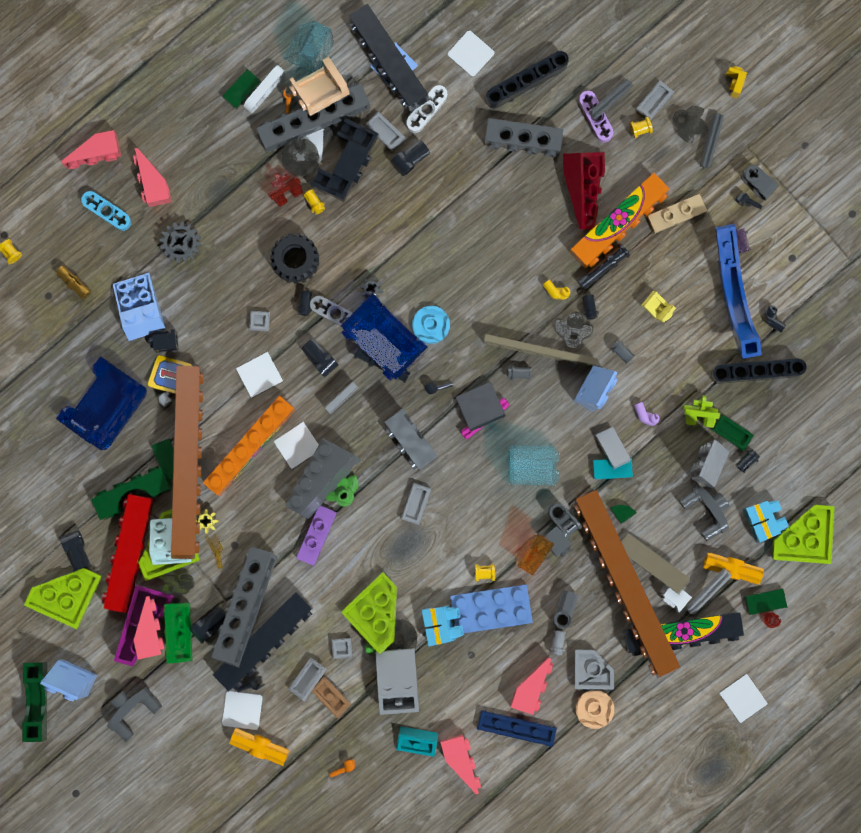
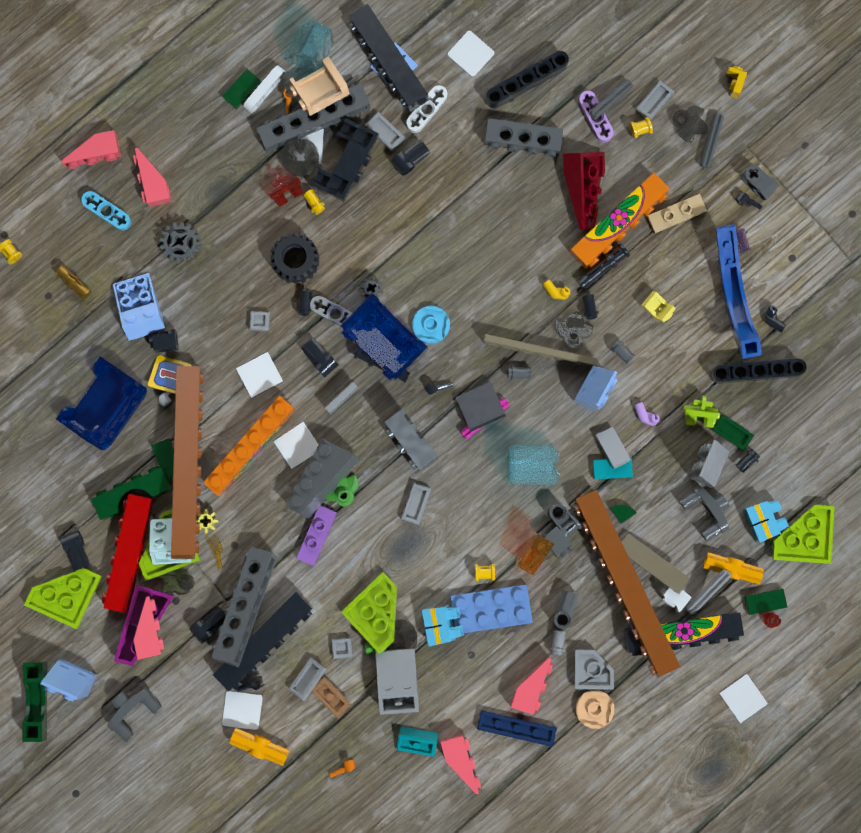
green plate [163,603,192,664] -> none

